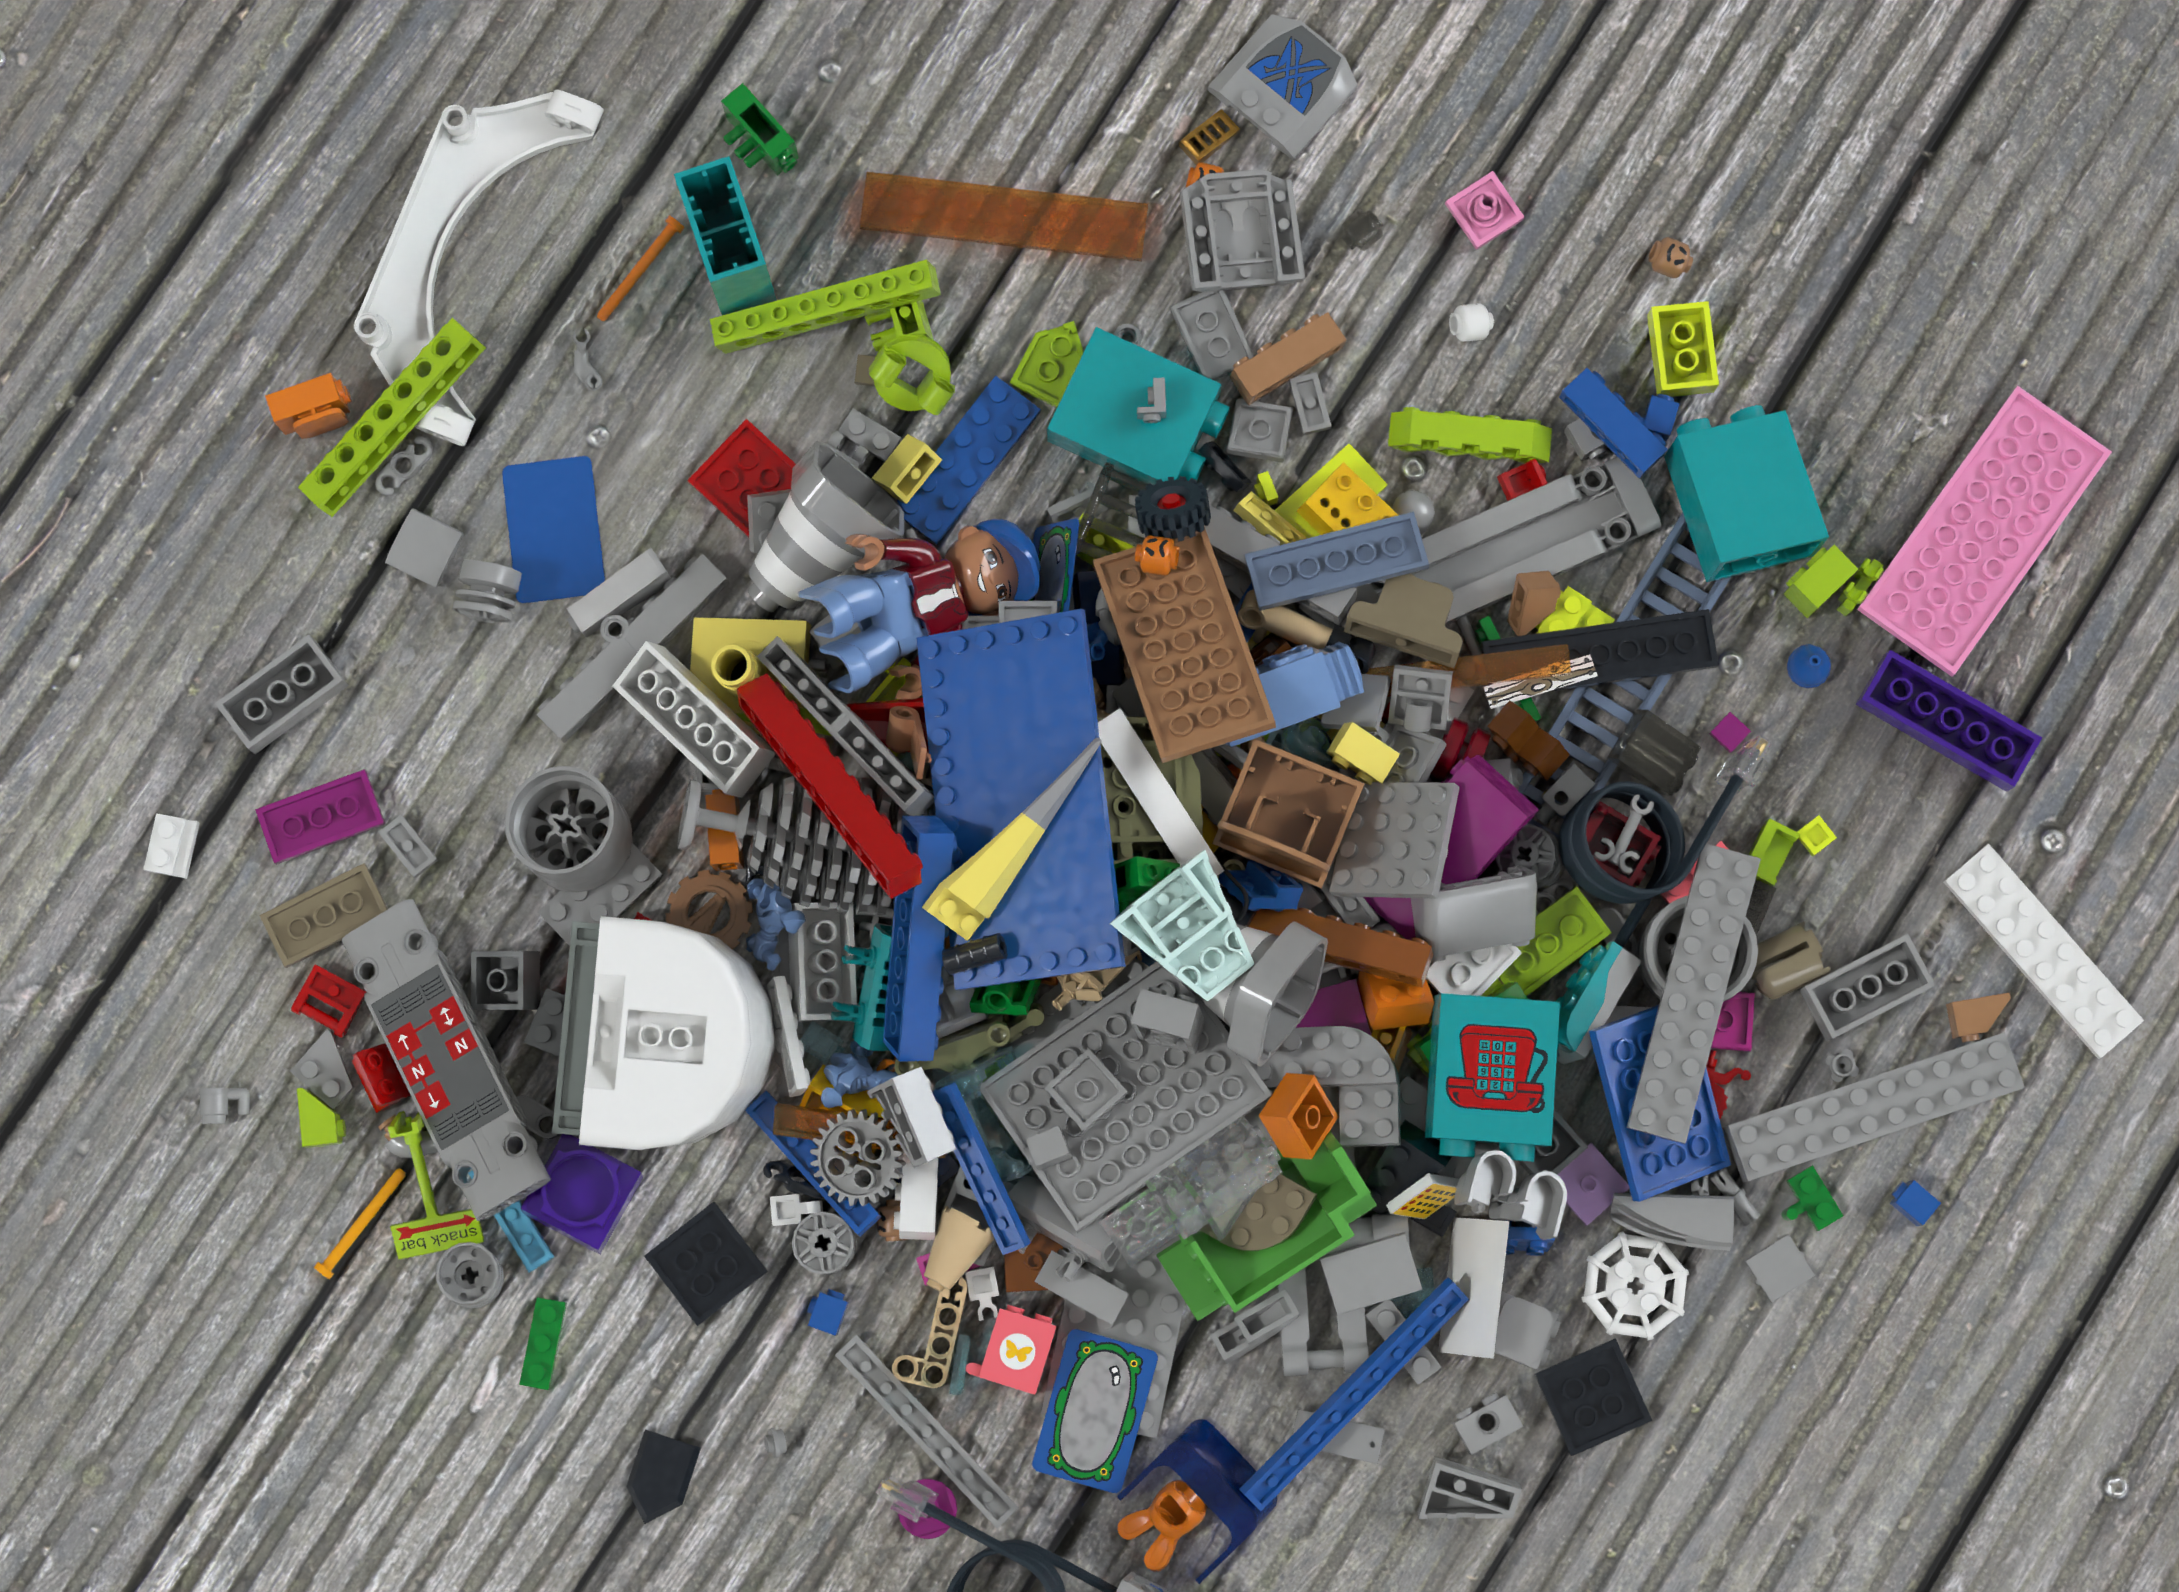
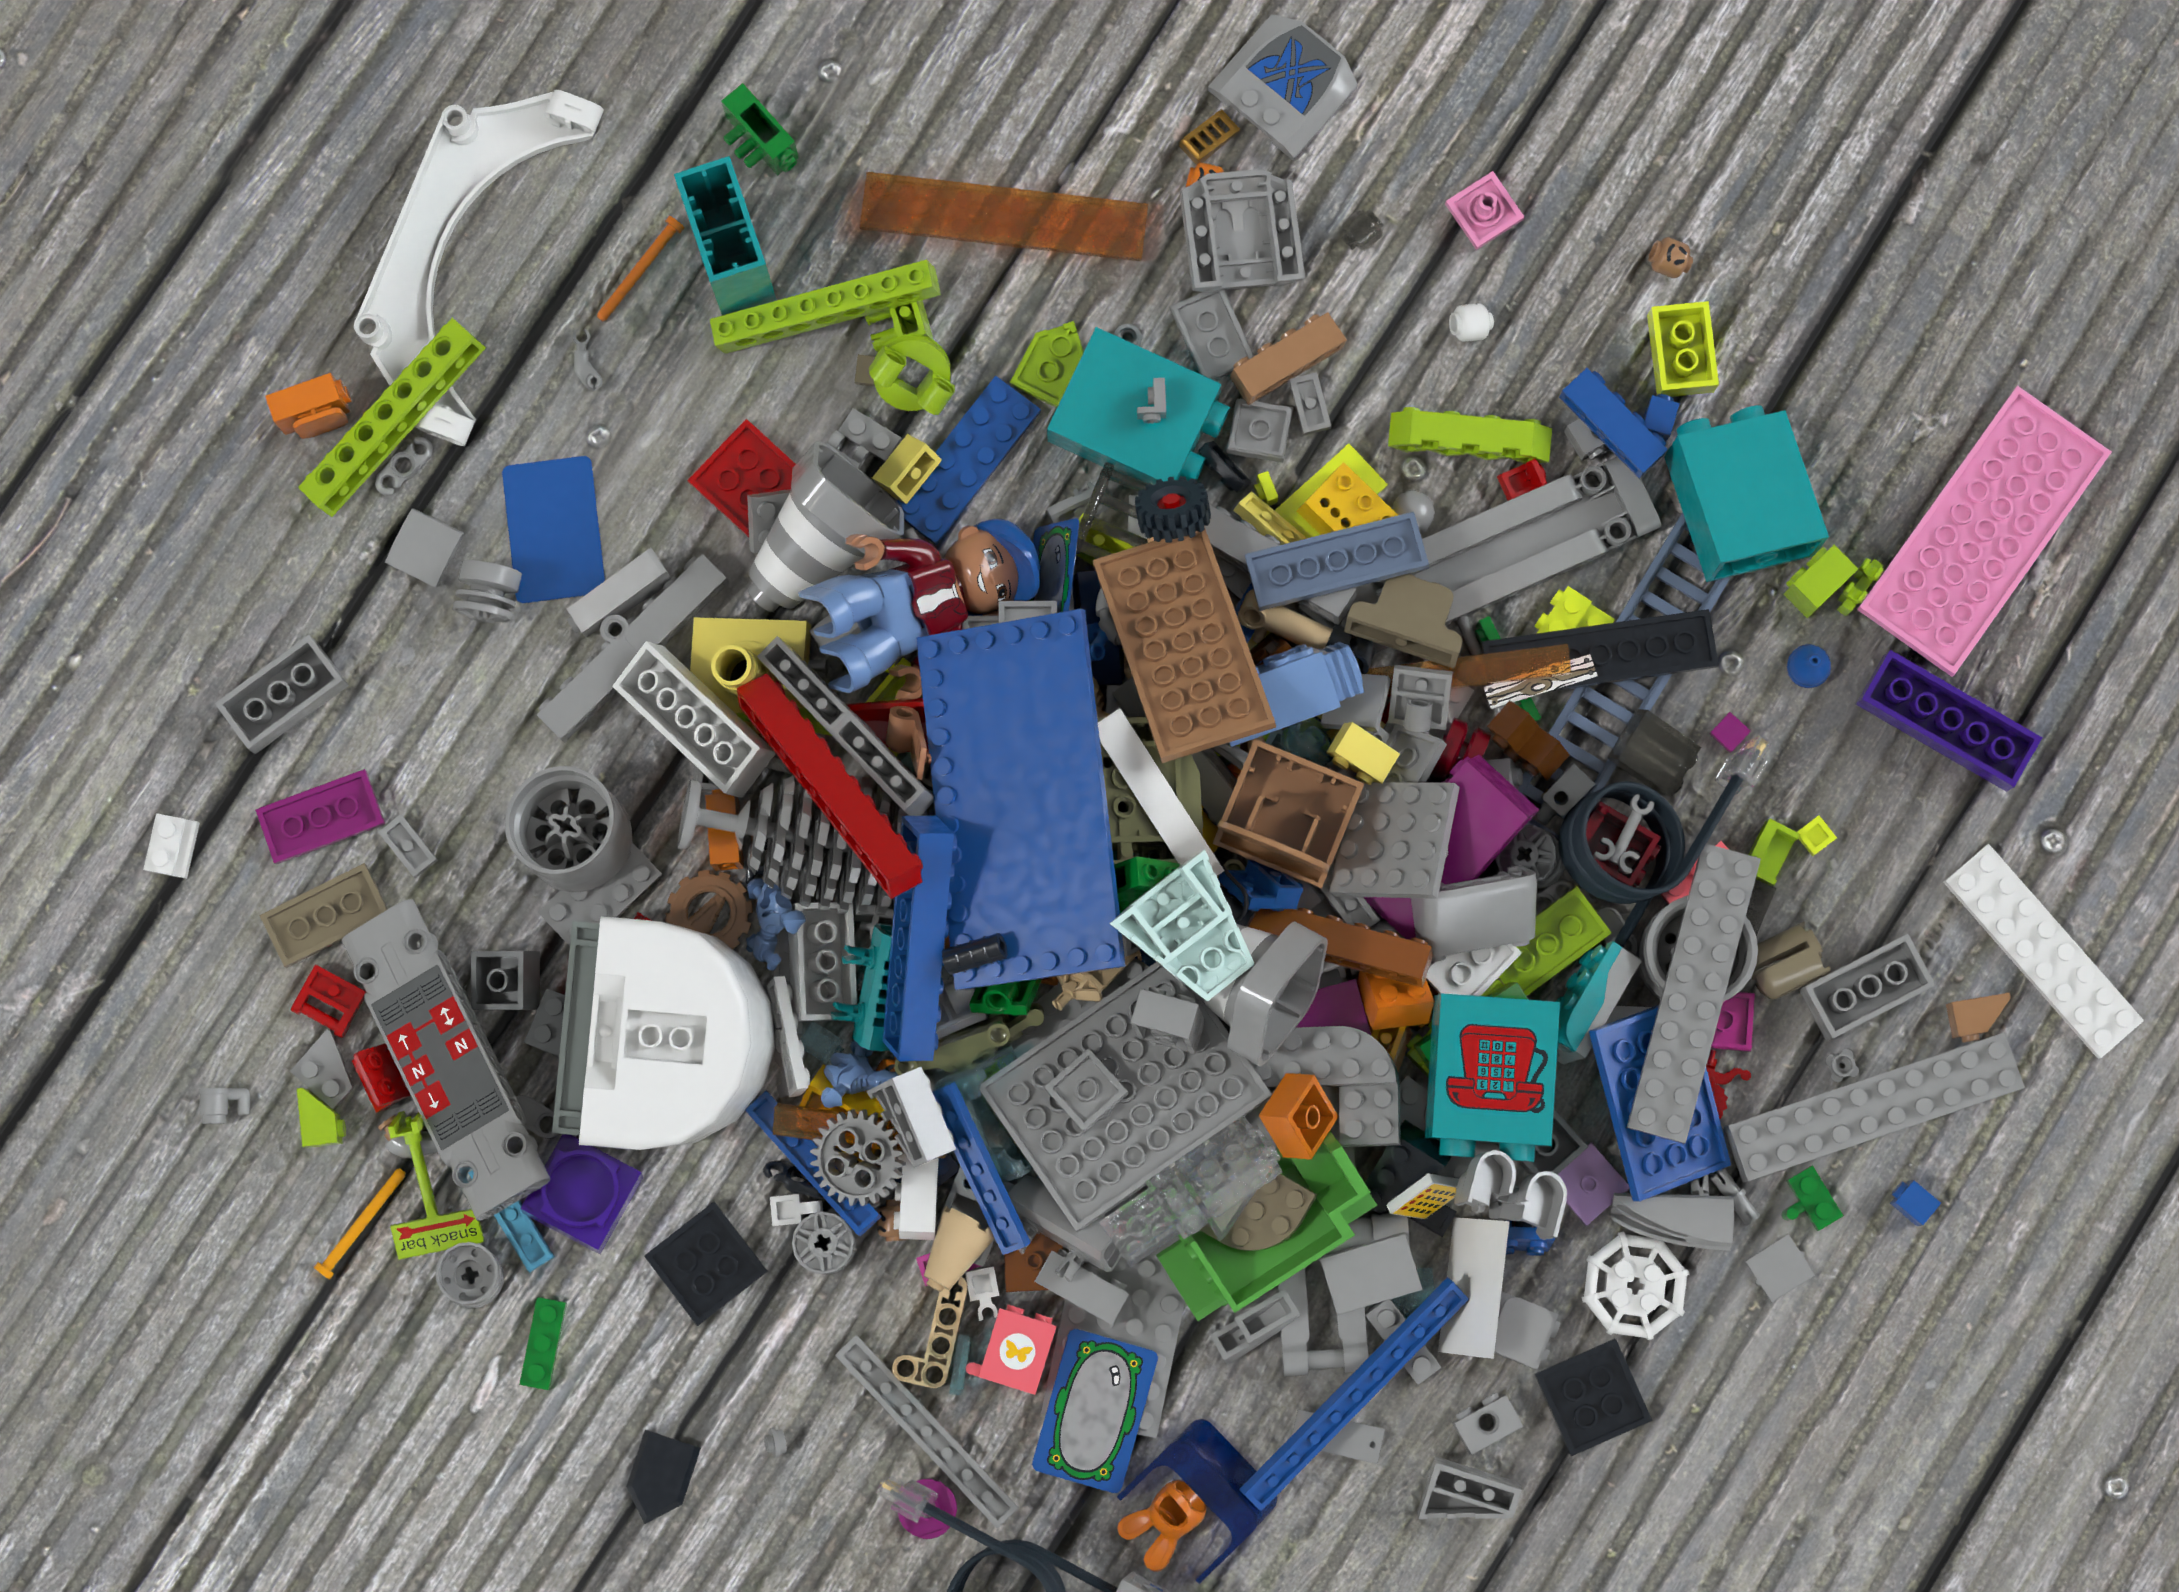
blue brick [807,1289,849,1336] -> none
light yellow plate [922,738,1102,941] -> none
light grey brick [1023,1126,1072,1170] -> none
orange head [1135,535,1179,575] -> none
medium nougat slope [1507,571,1561,636] -> none

